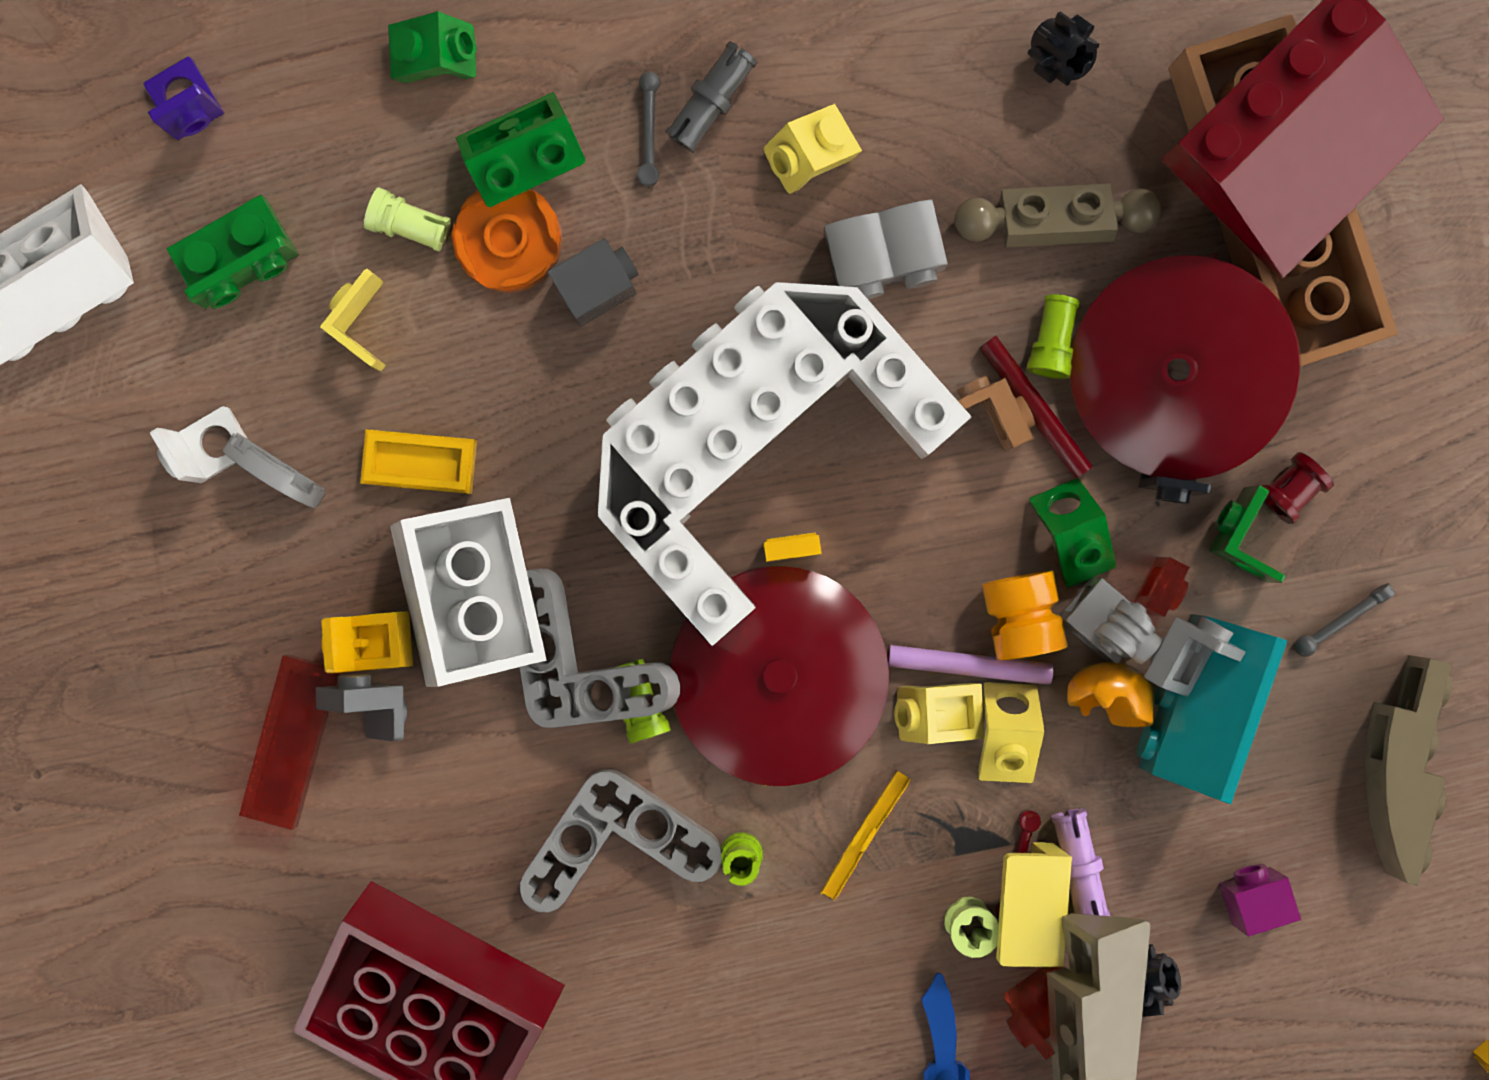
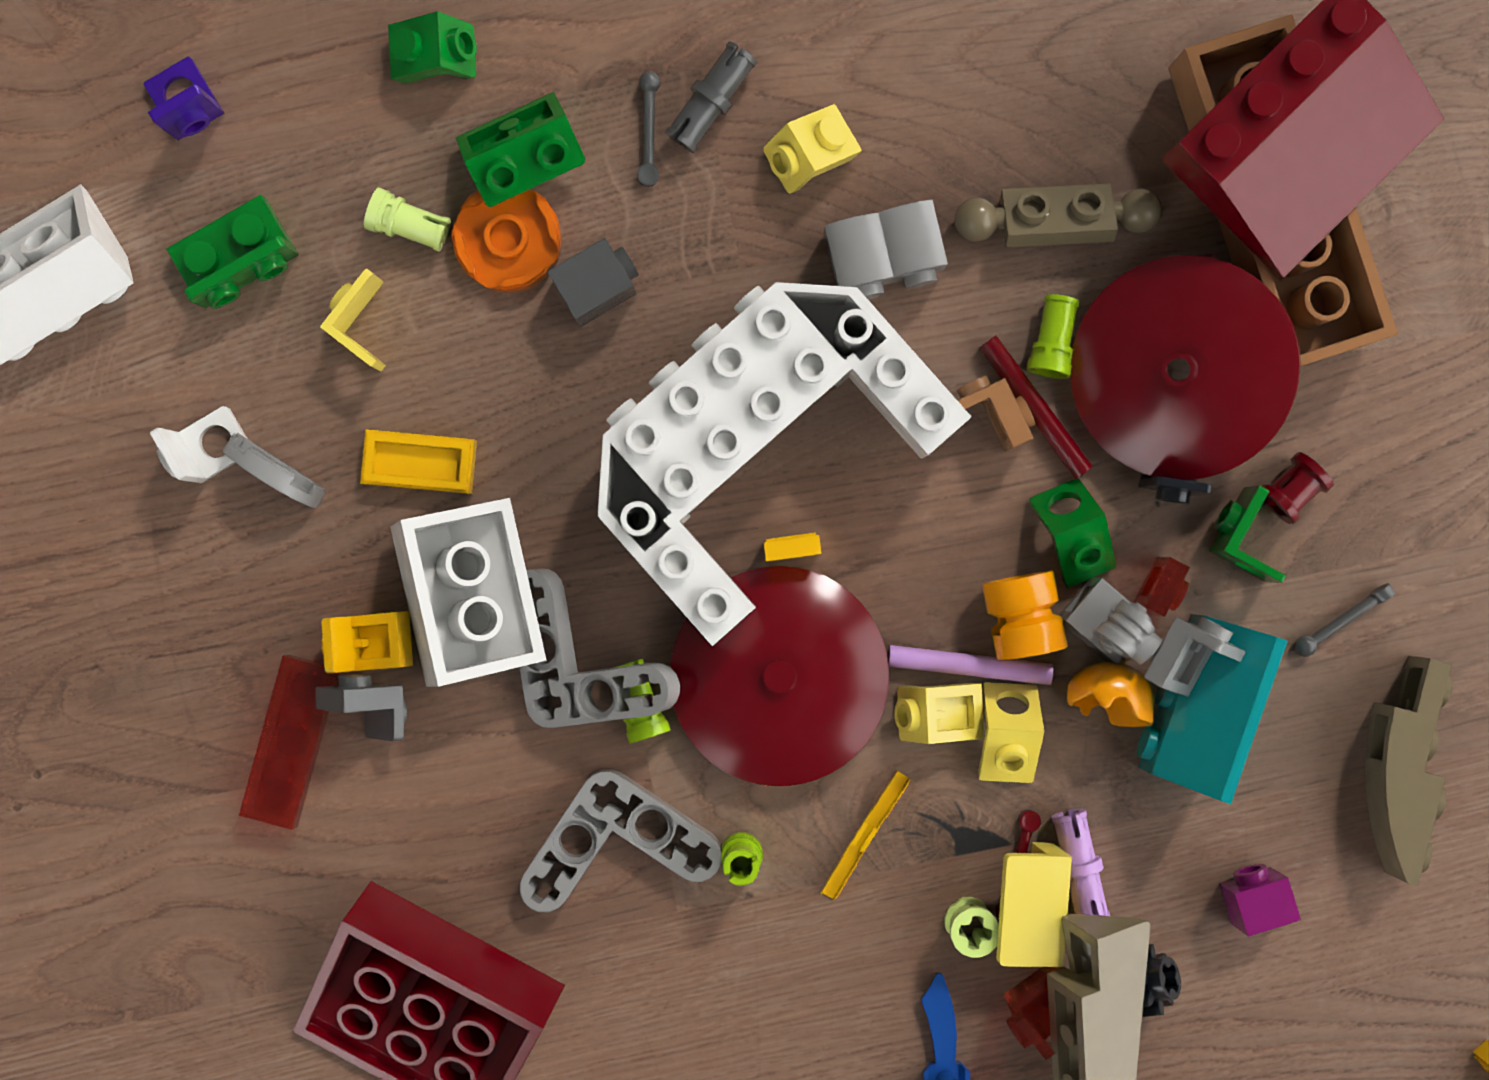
black gear [1028,11,1100,86] -> none

